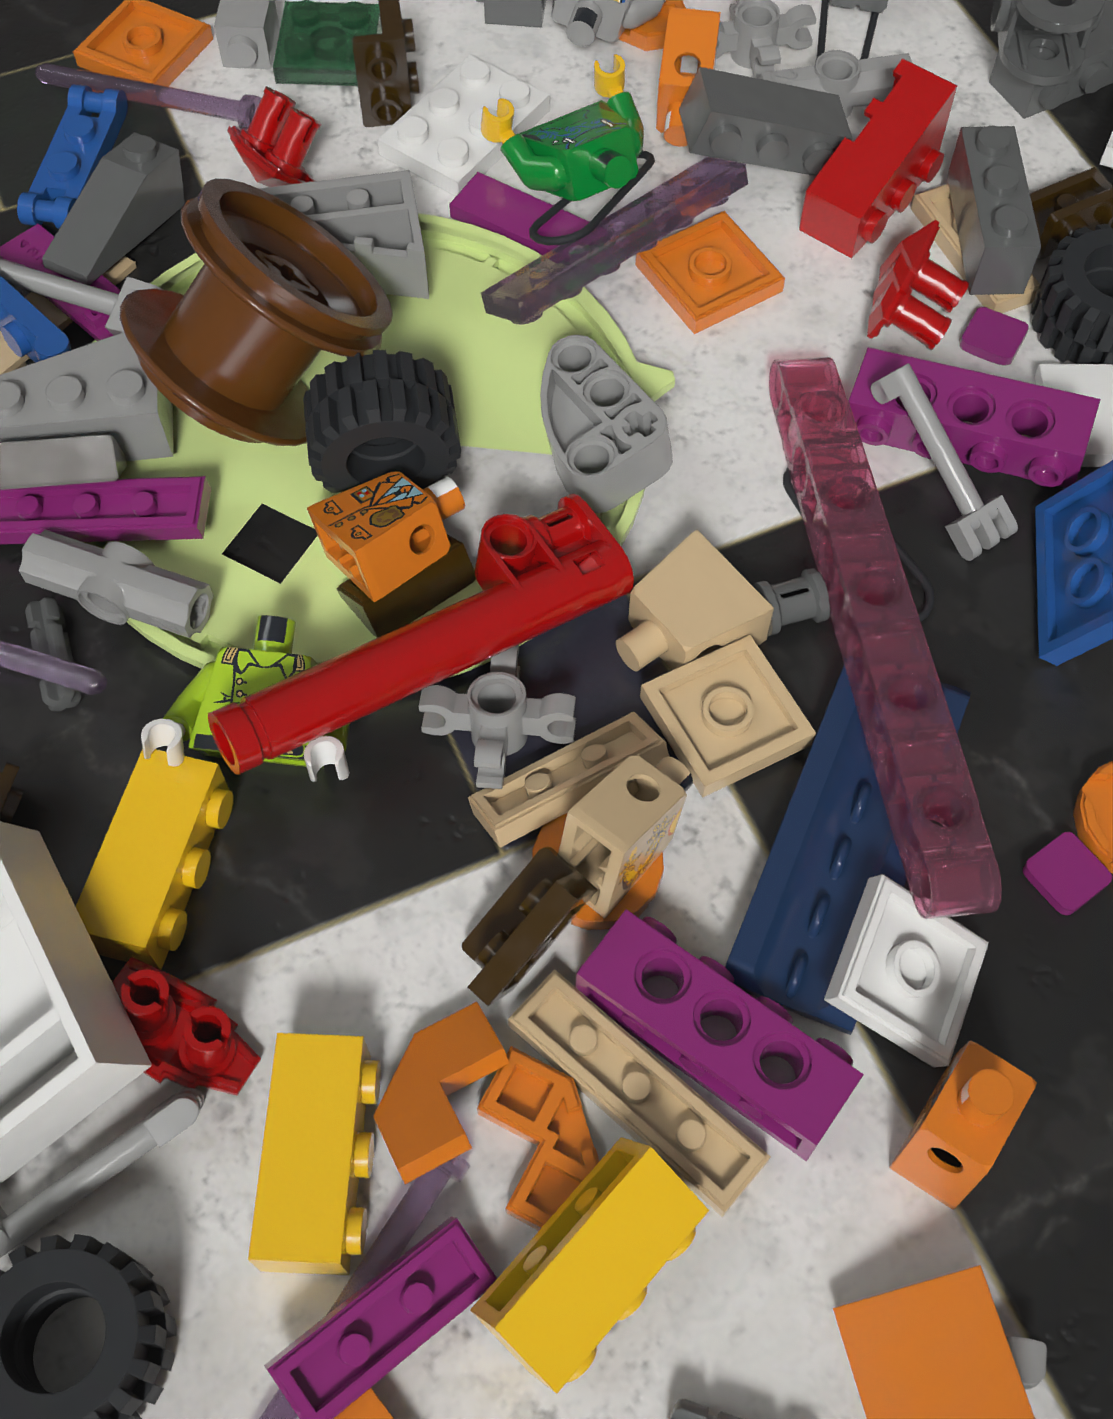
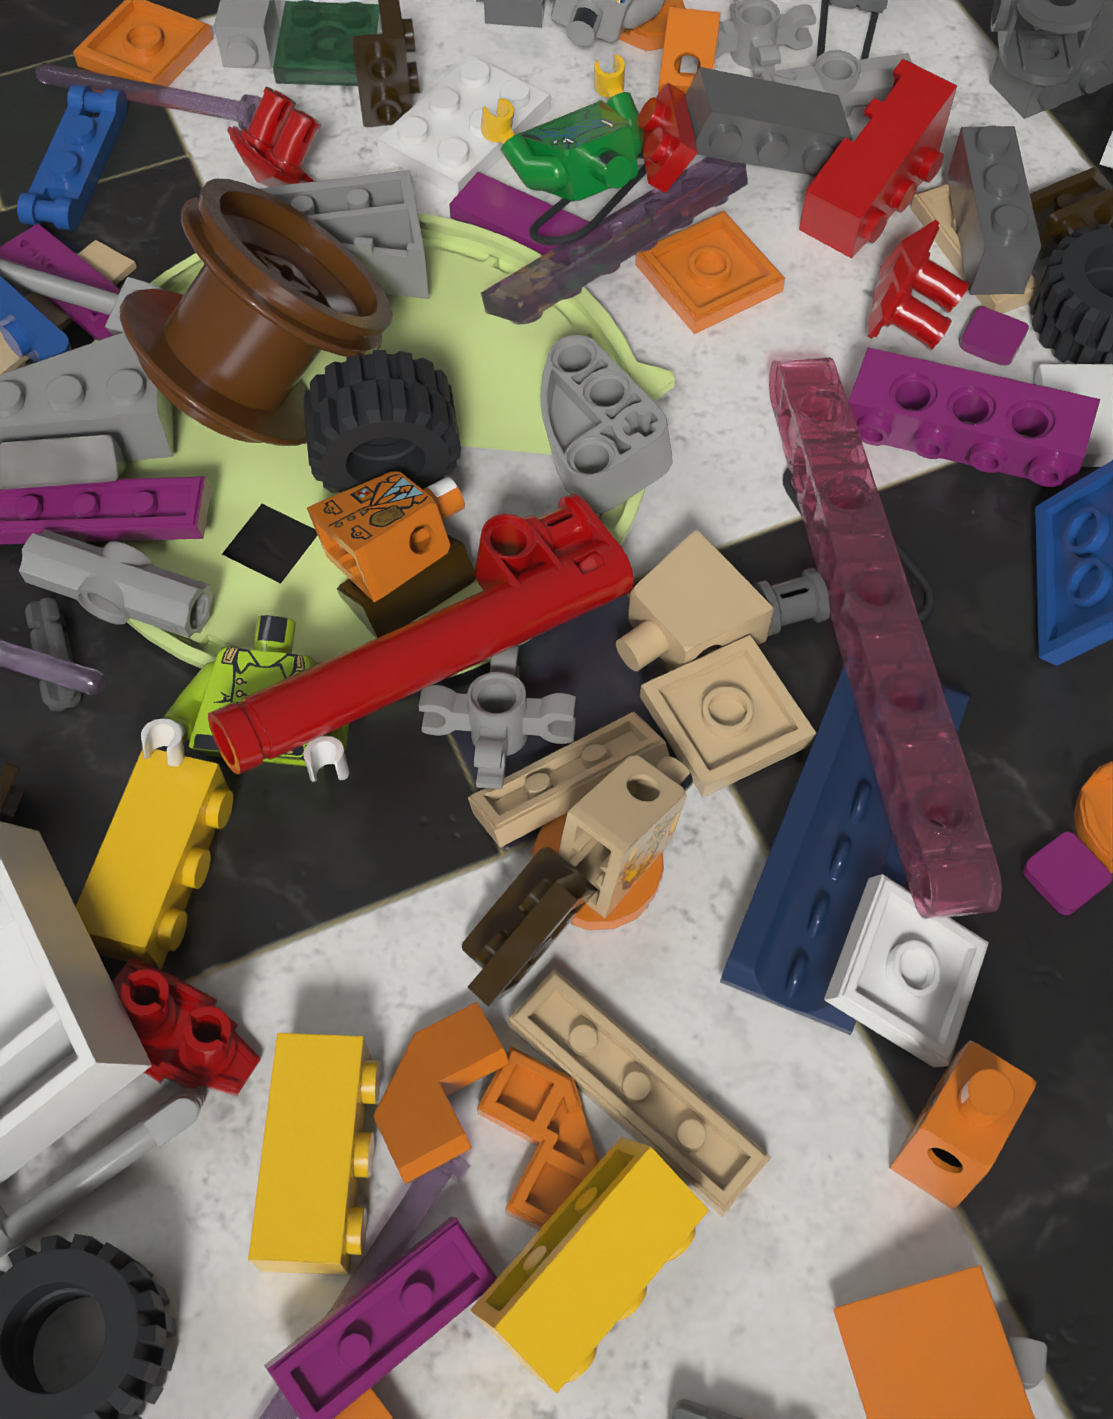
dark grey slope [42,132,185,285] -> none
magenta brick [576,909,864,1162] -> none
light grey hinge [871,363,1018,561] -> none
none -> red plate [638,82,698,193]

